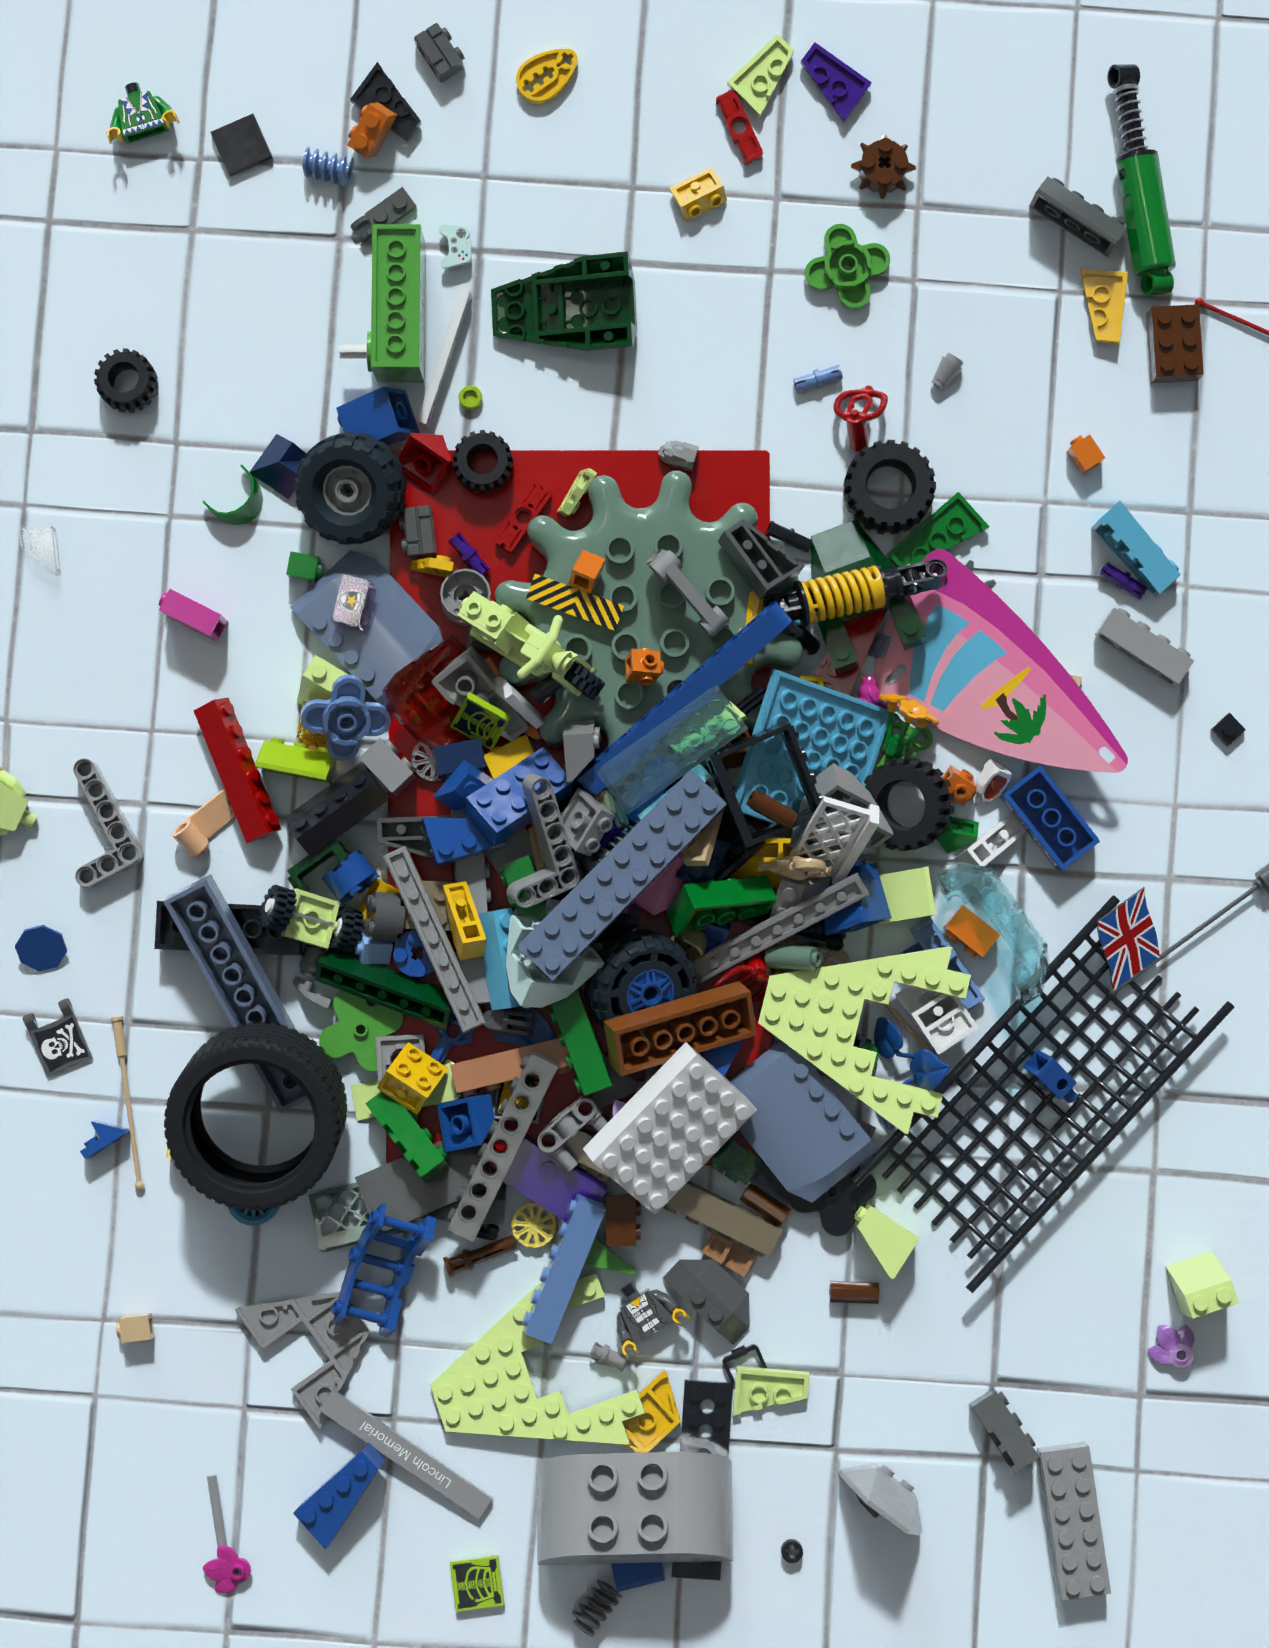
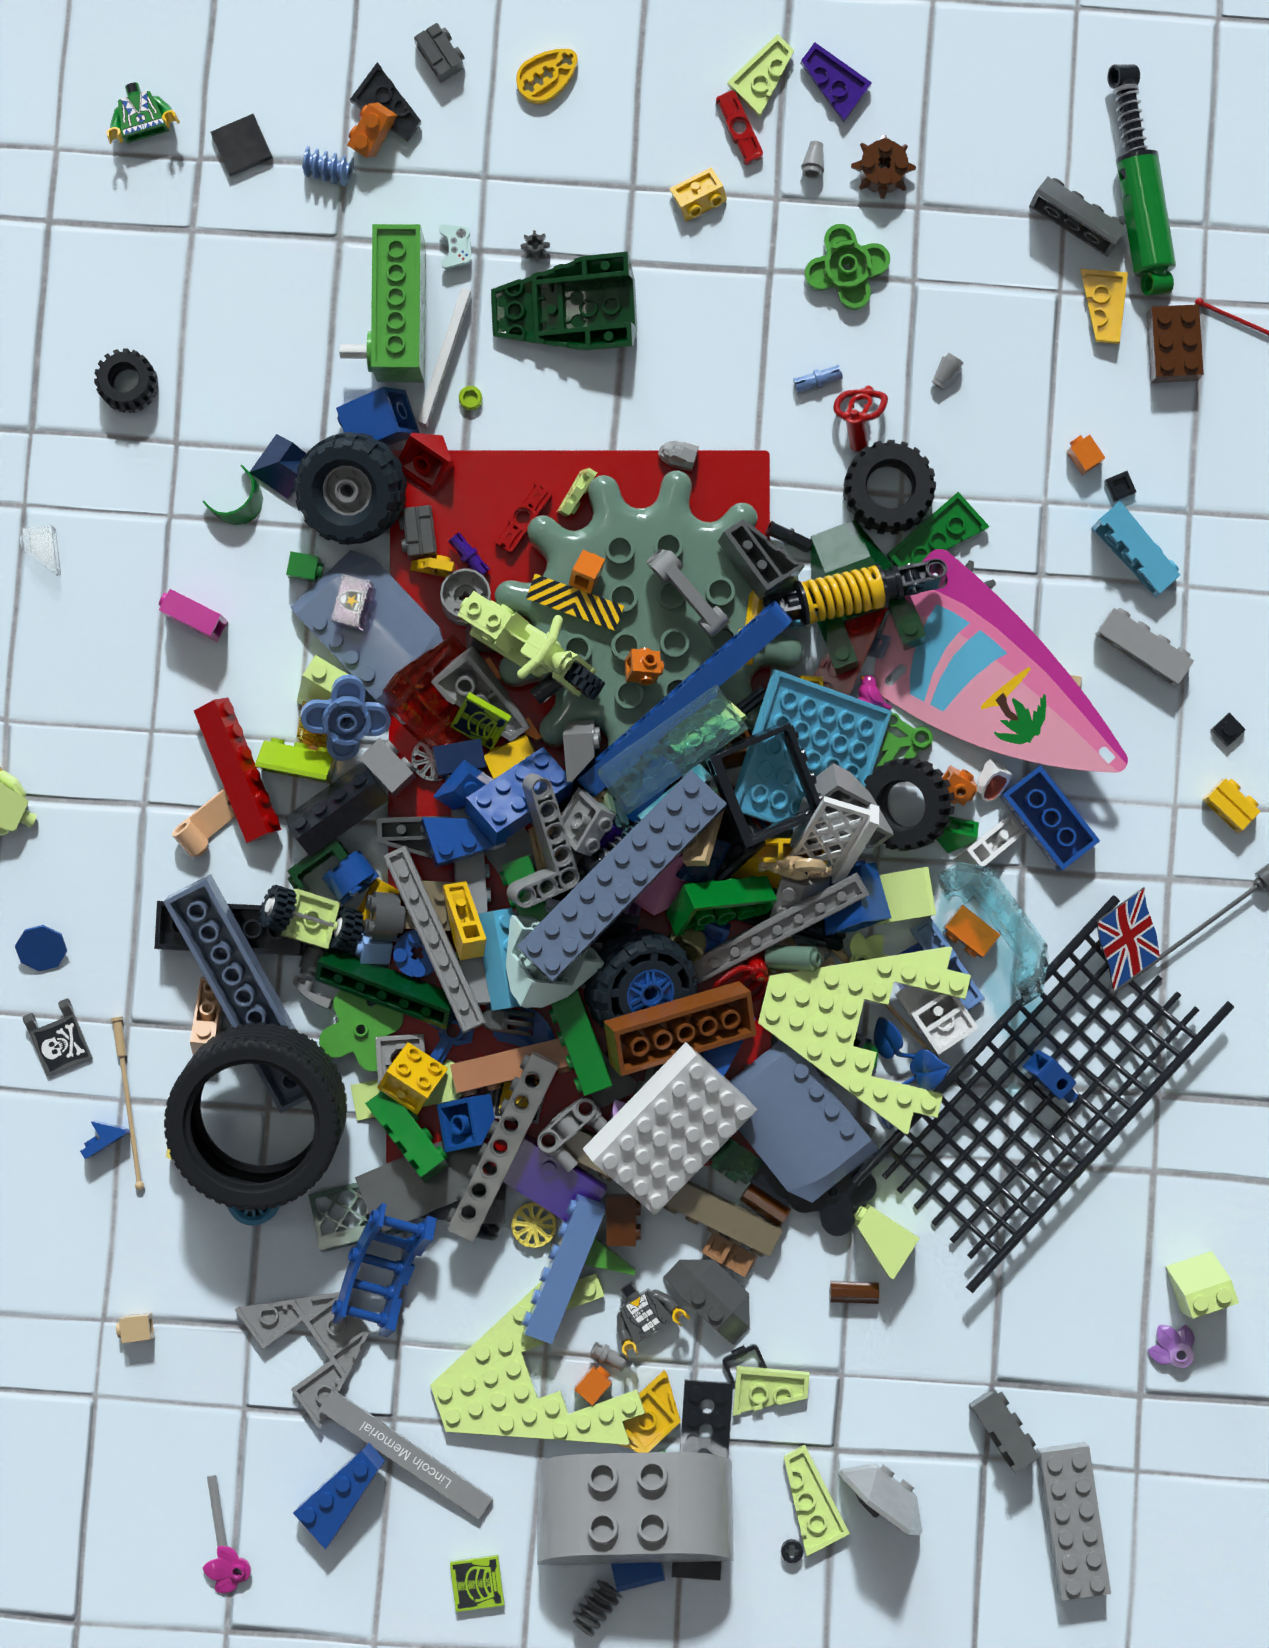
light grey beam [73,758,143,888] -> none
dark grey hinge [350,187,417,243] -> none
reddish brown pin [443,1235,517,1278] -> none
black tyre [452,430,513,494] -> none
white slope [494,676,544,729] -> none
reddish brown piece [746,790,797,829] -> none
black piece [787,622,821,655] -> none
plant [879,694,939,758] -> none
dark purple pin [1099,561,1148,600] -> none
none -> light nougat slope [190,978,222,1055]
none -> dark grey gear [520,230,550,262]
none -> orange brick [574,1364,612,1406]
none -> yellowish green wing [783,1445,850,1556]
none -> light grey cone [801,141,824,179]
none -> yellowish green plate [849,932,888,963]
none -> black tile [1104,471,1137,502]
none -> yellow brick [1203,778,1260,833]

